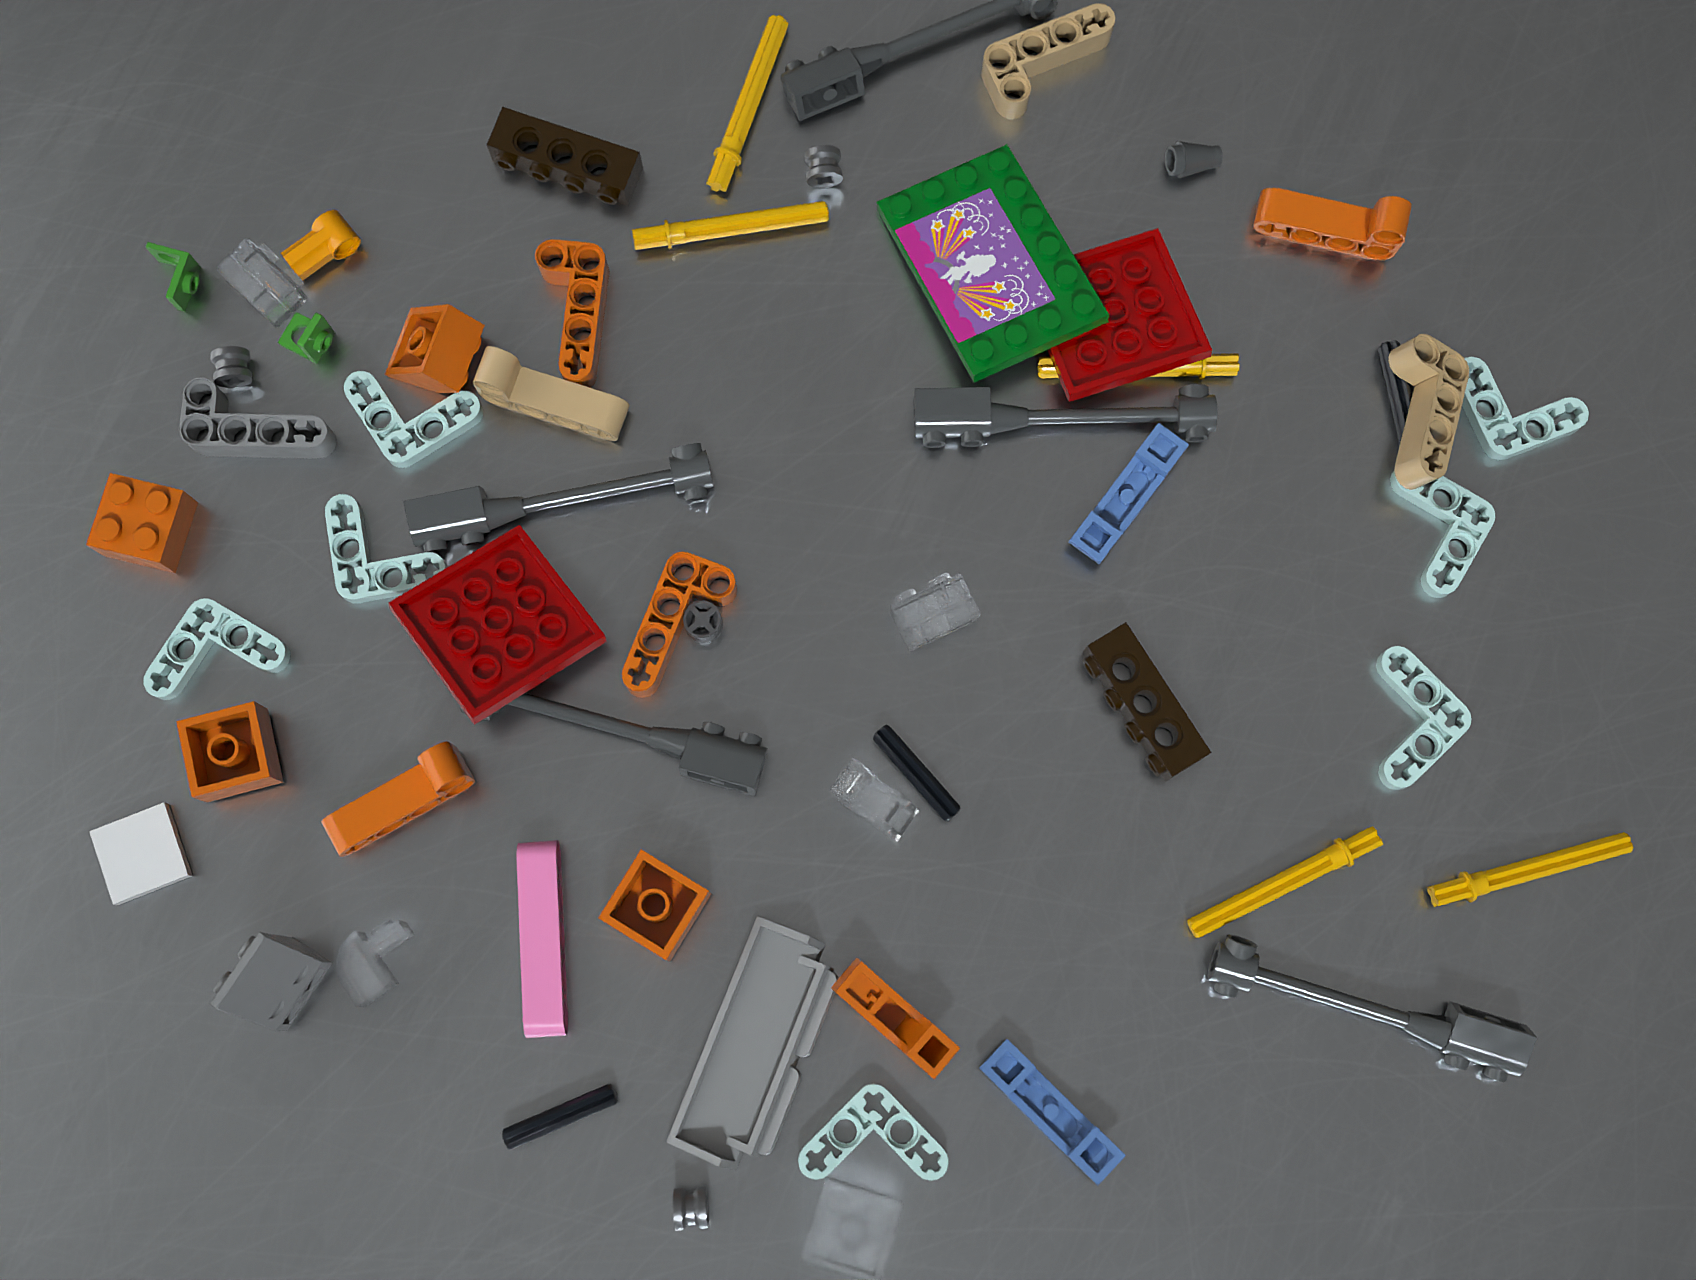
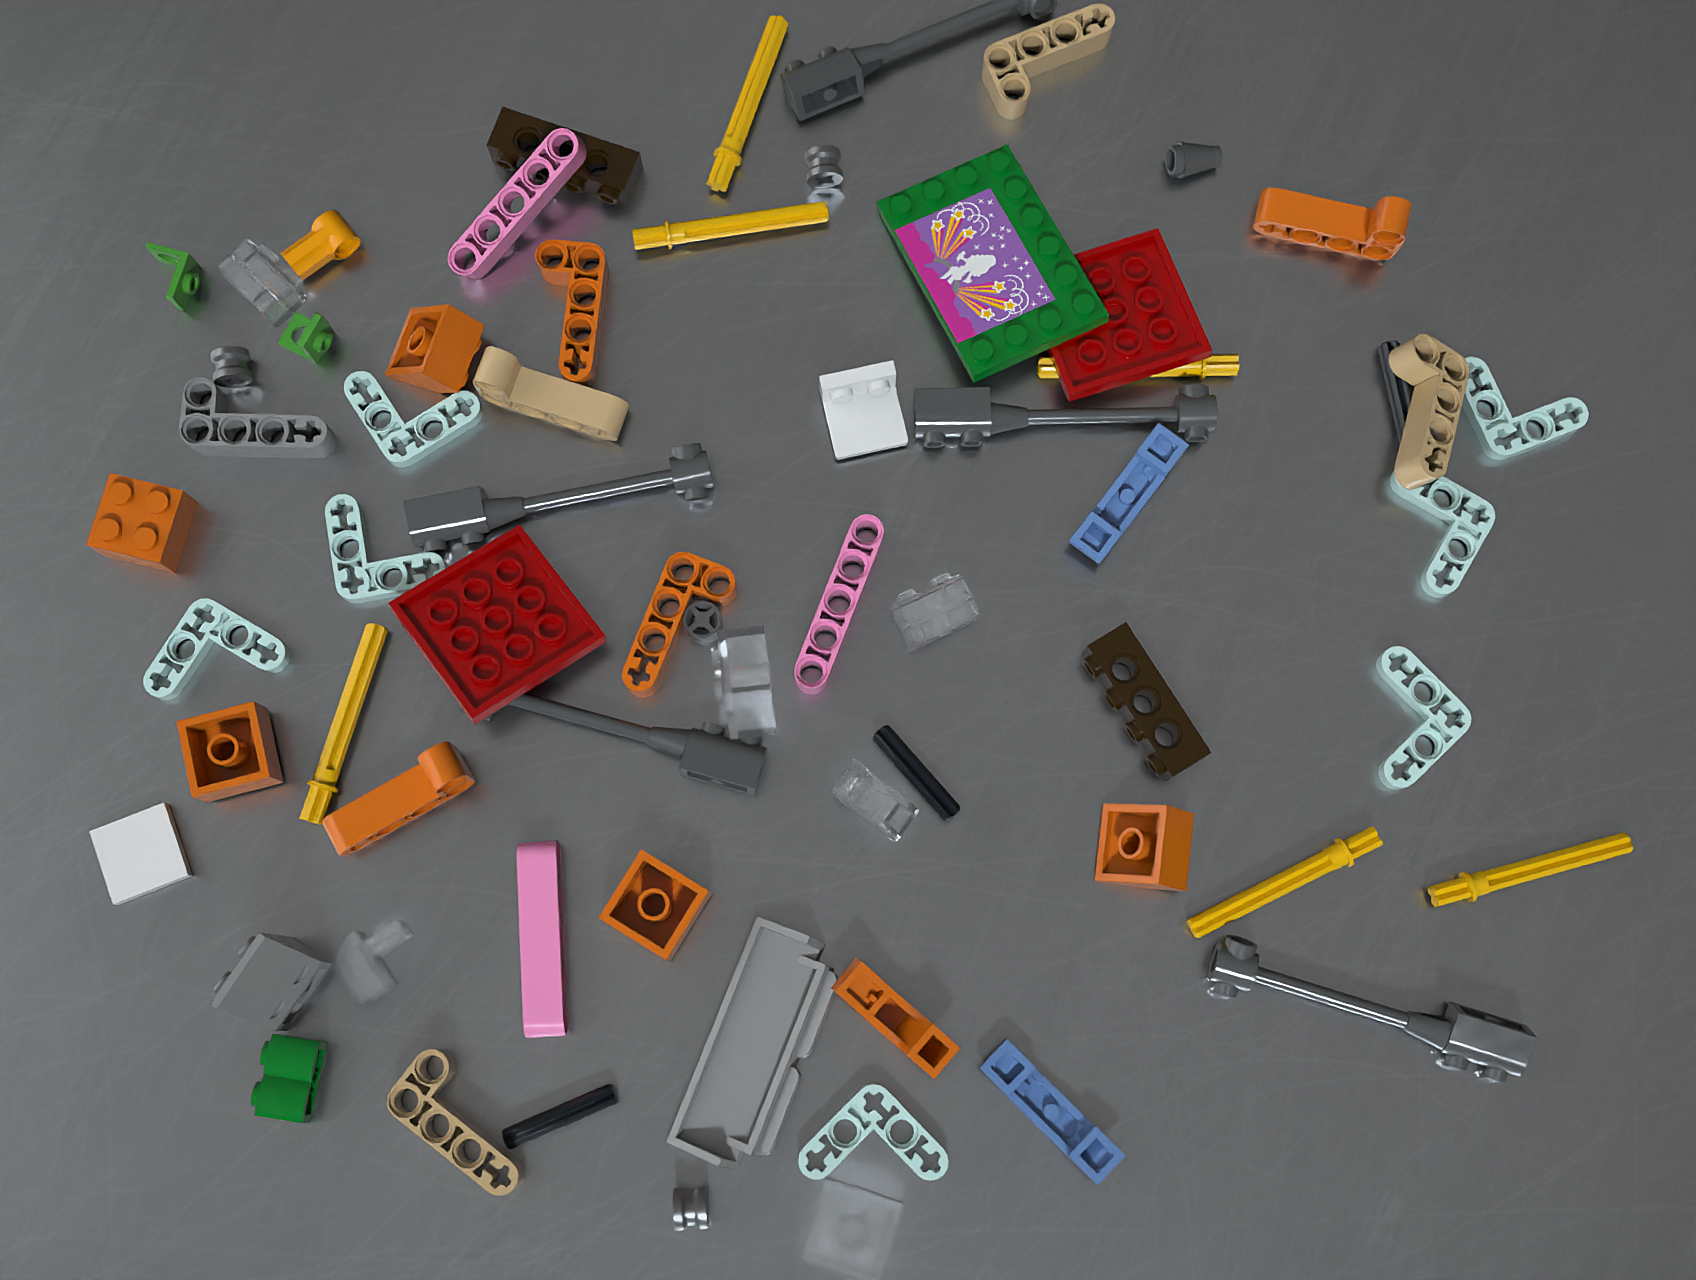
none -> green brick [251,1034,327,1123]
none -> yellow axle [299,623,388,825]
none -> tan beam [387,1049,525,1196]
none -> bright pink beam [448,128,587,280]
none -> clear brick [711,625,777,740]
none -> bright pink beam [794,514,884,695]
none -> white bracket [819,360,908,460]
none -> orange slope [1095,803,1194,891]

